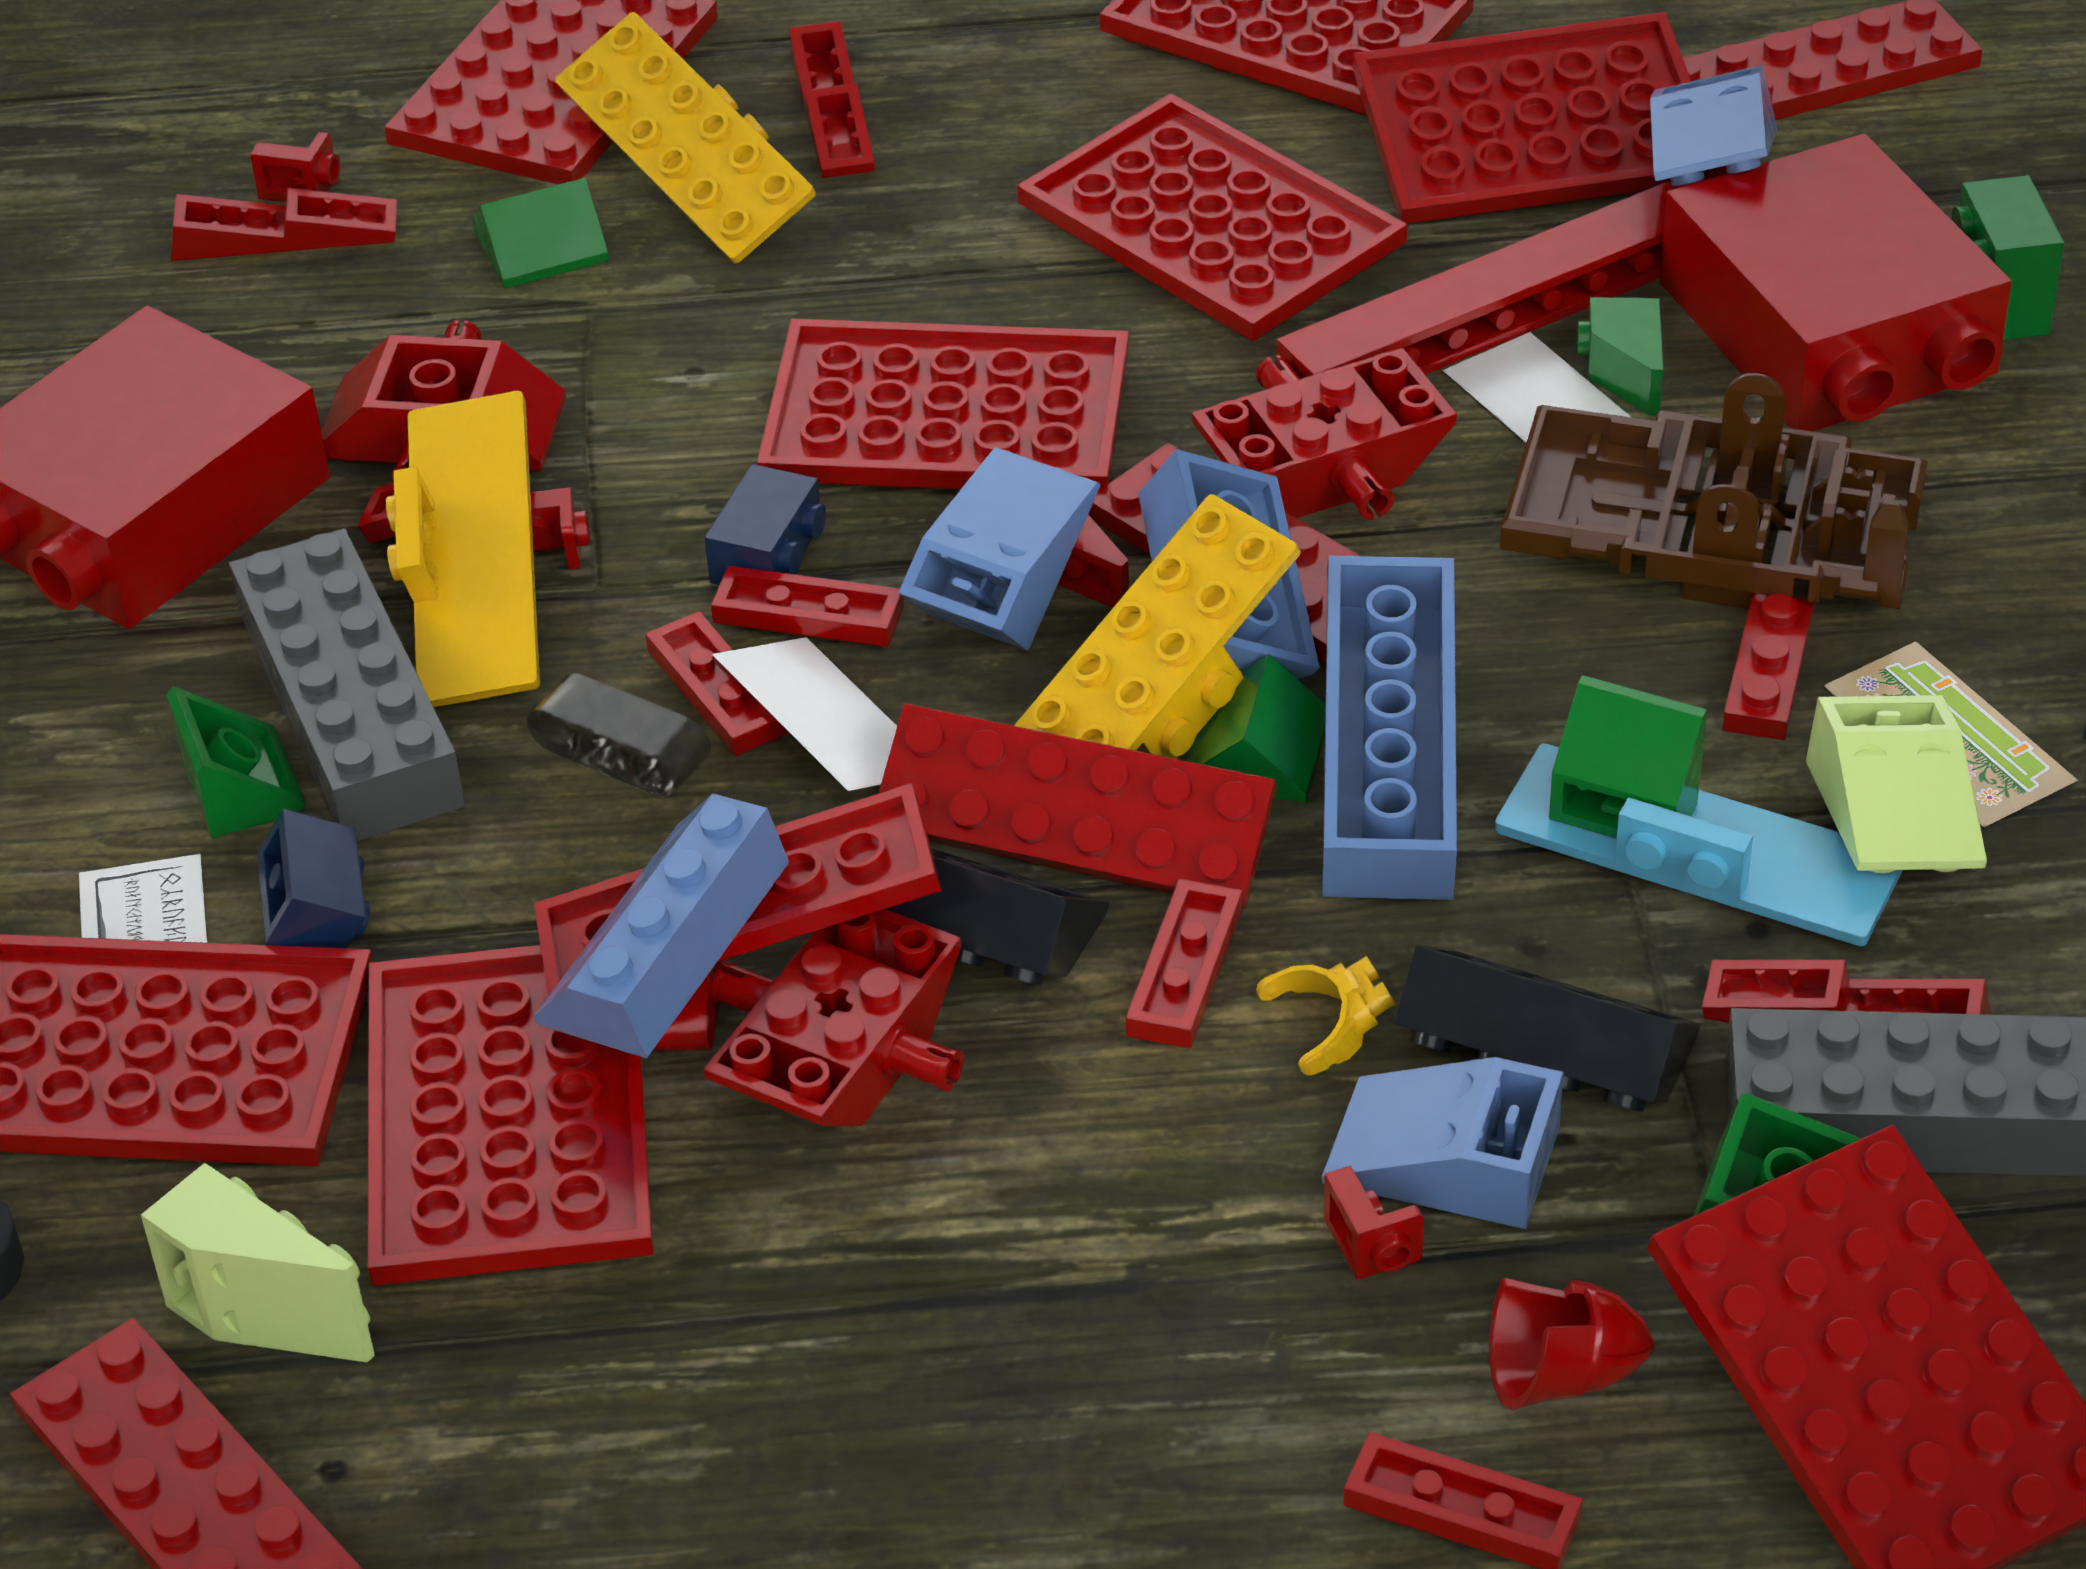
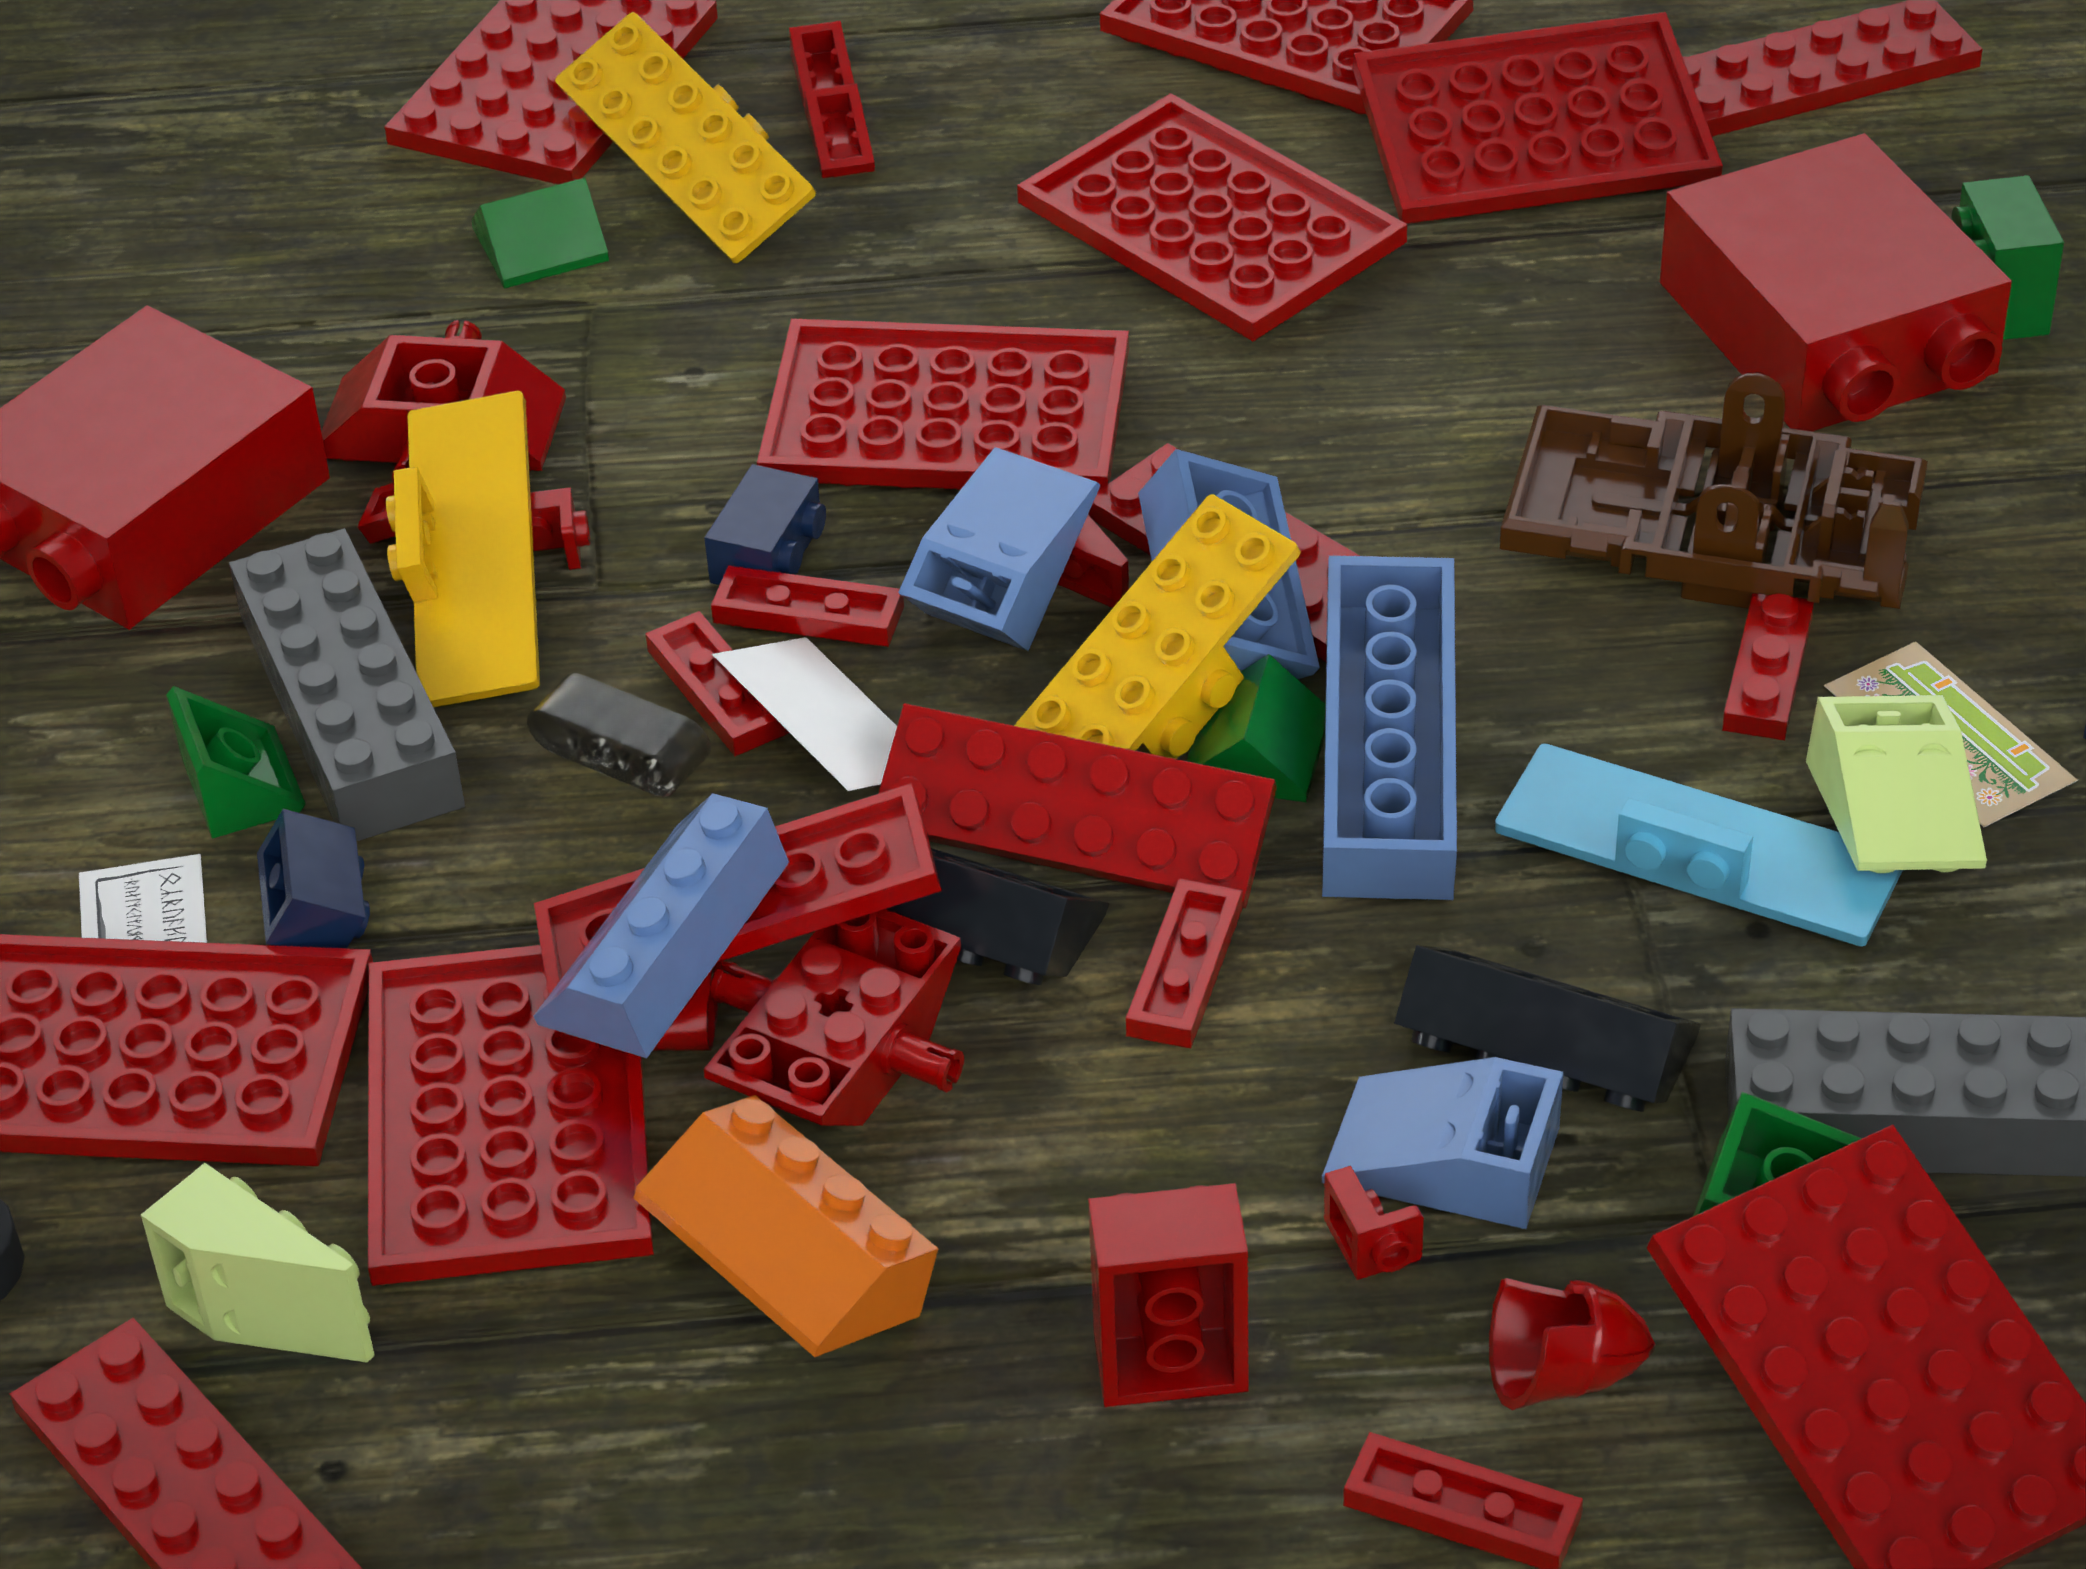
red slope [171,188,397,261] -> none
red bracket [250,132,340,202] -> none
red slope [1192,348,1457,520] -> none
yellow helmet [1256,956,1396,1076] -> none
brick [1277,165,1728,379] -> none
white sticker [1443,332,1631,442] -> none
green slope [1549,675,1707,839] -> none
green slope [1577,297,1664,415] -> none
medium blue slope [1650,65,1777,186] -> none
red slope [1702,960,1991,1023] -> none
none -> orange slope [634,1095,939,1357]
none -> red brick [1088,1183,1249,1407]

